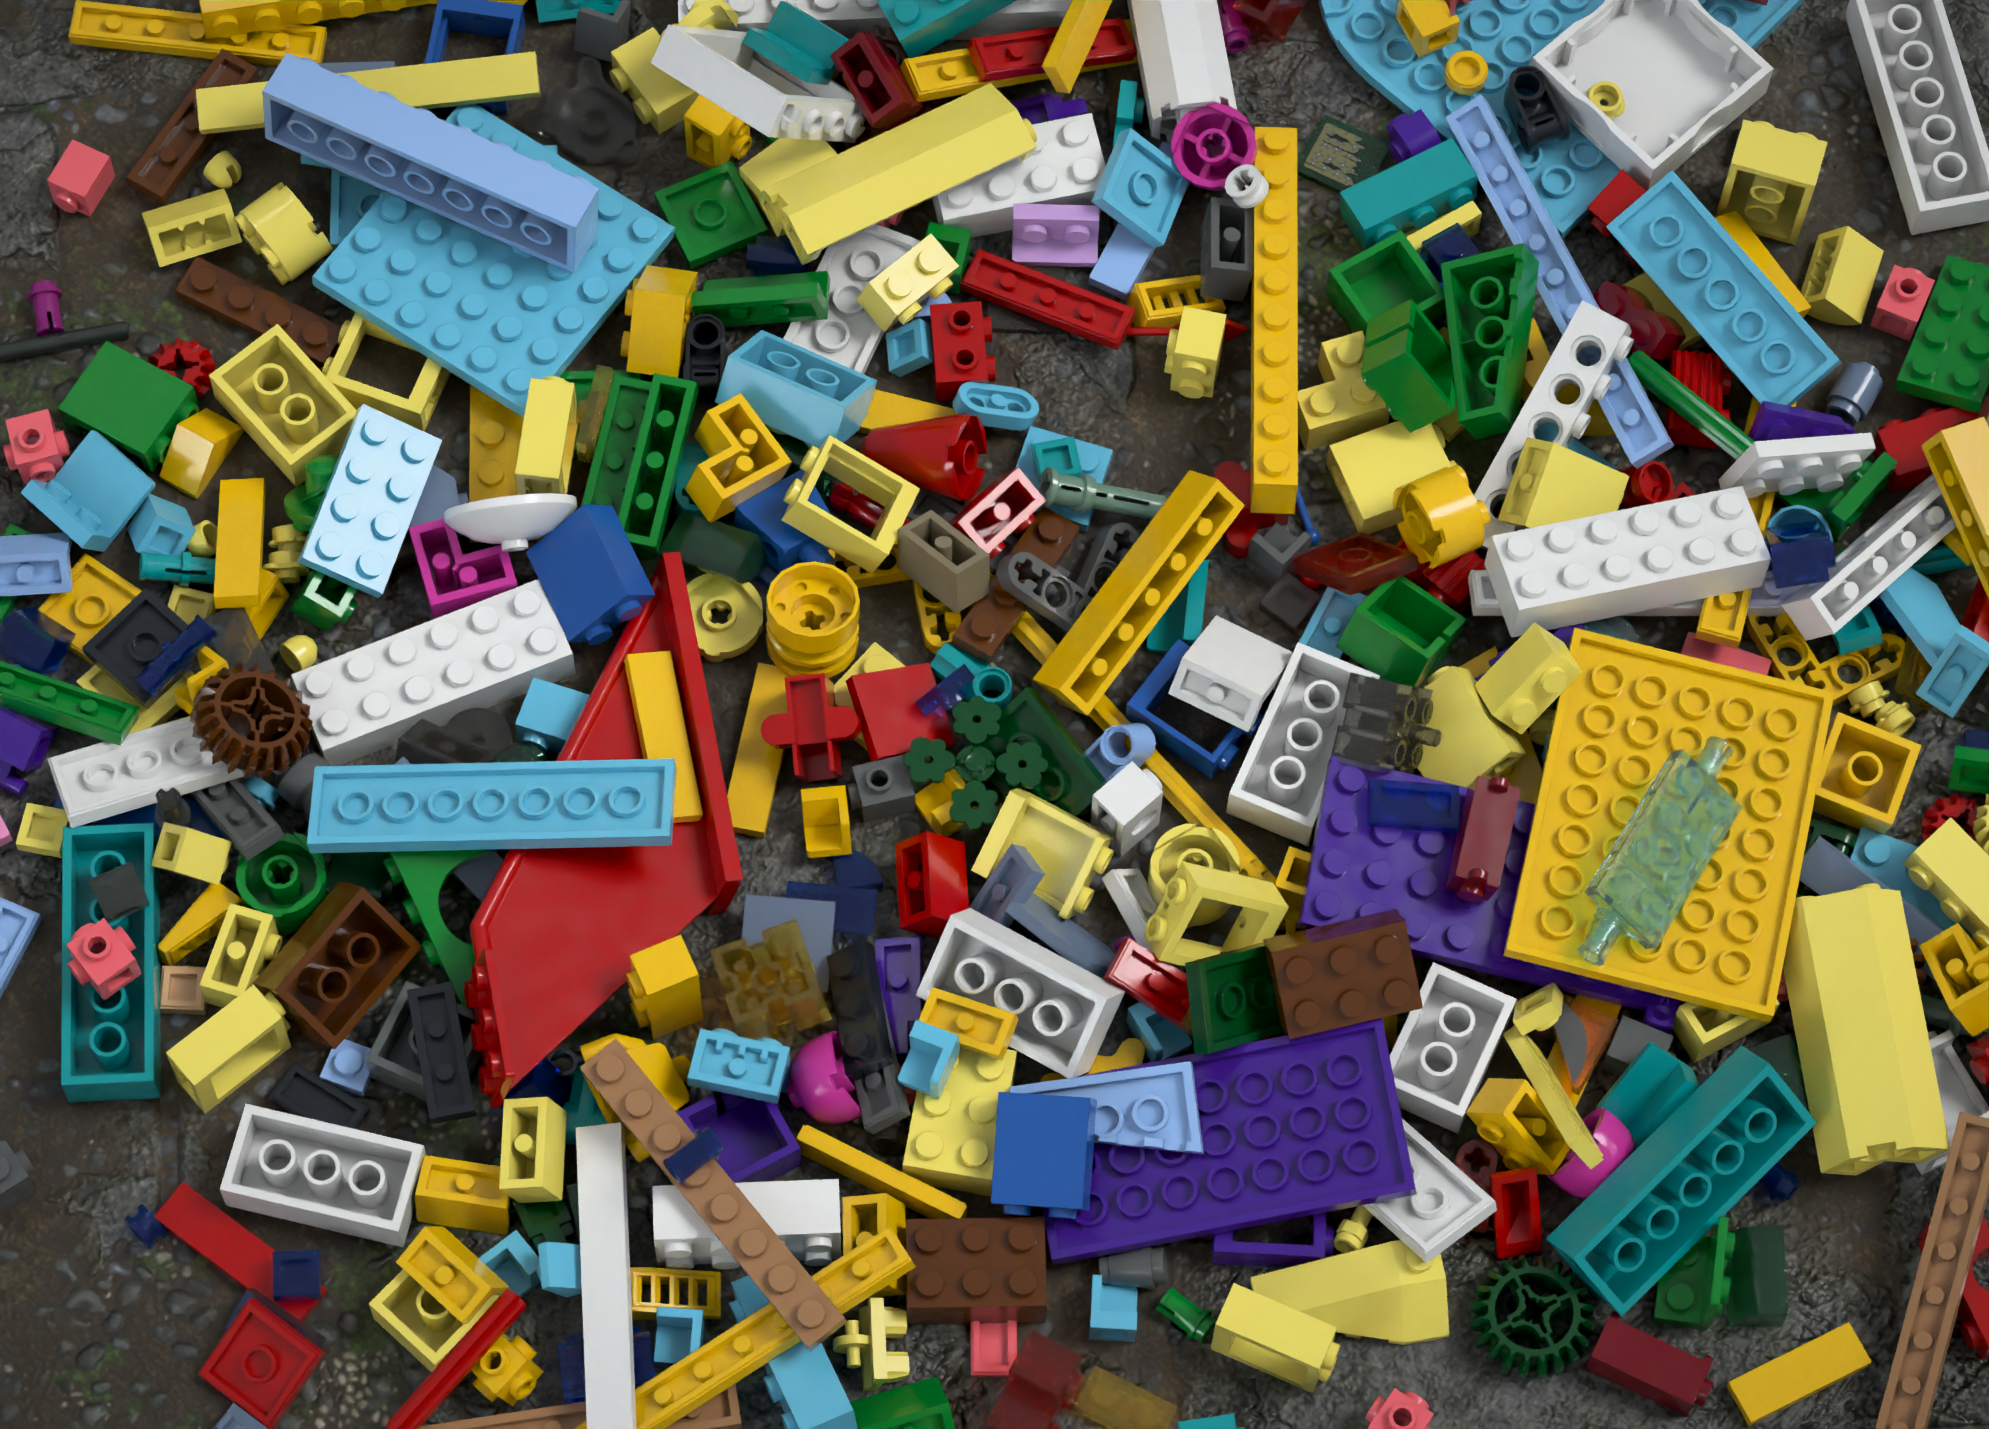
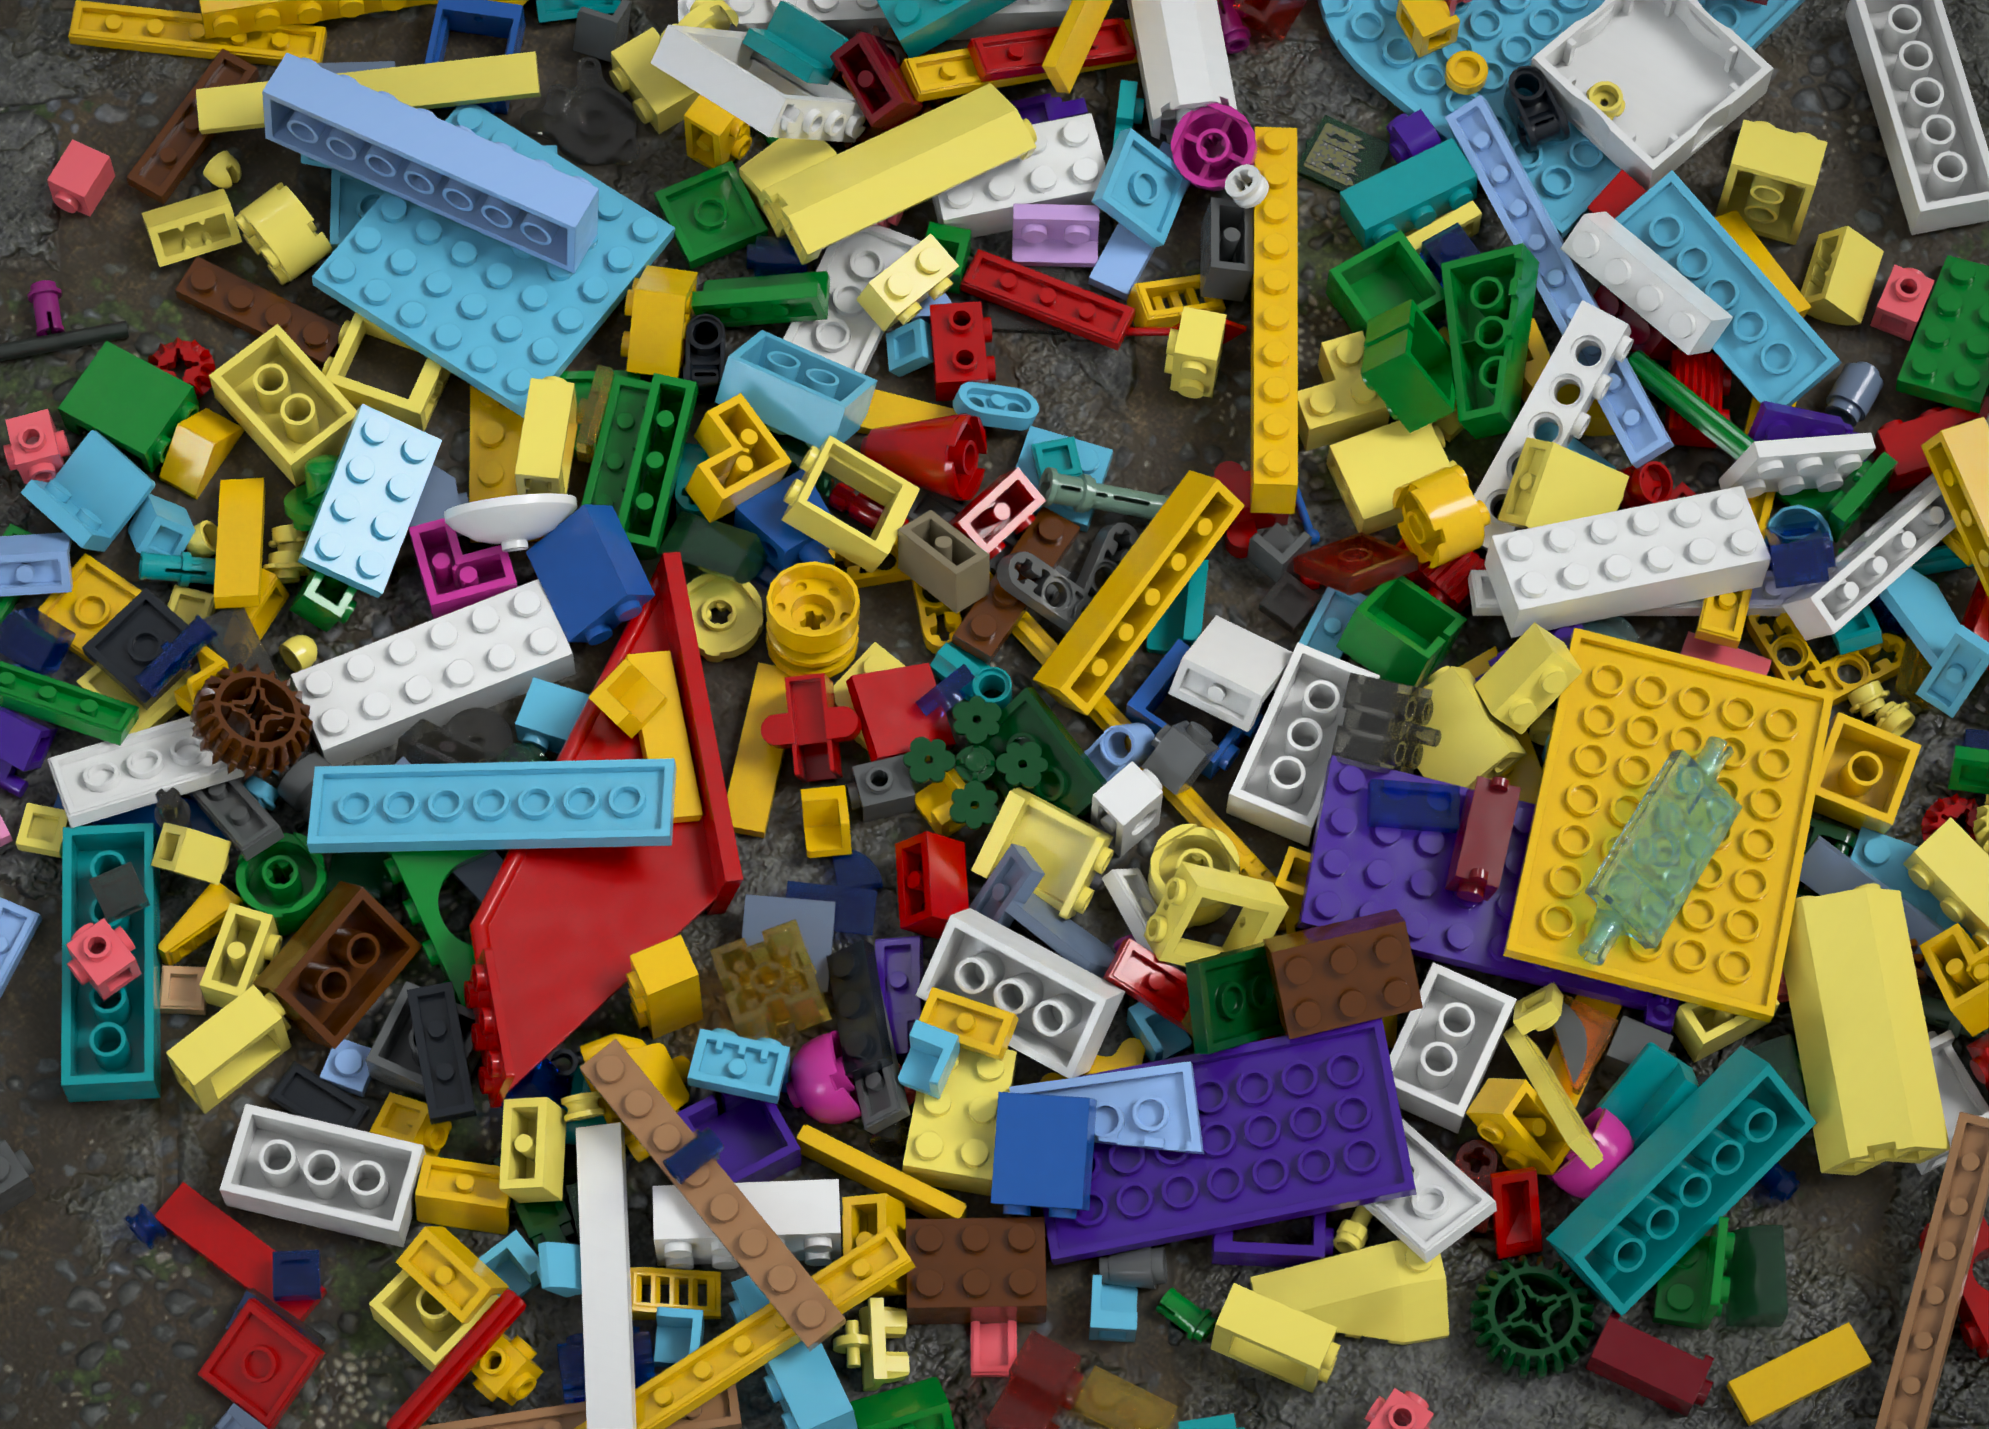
none -> yellow bracket [369,1092,452,1157]
none -> light yellow bush [560,1091,605,1122]
none -> yellow panel [588,659,668,739]
none -> dark grey brick [1142,720,1220,795]
none -> white brick [1560,212,1733,355]

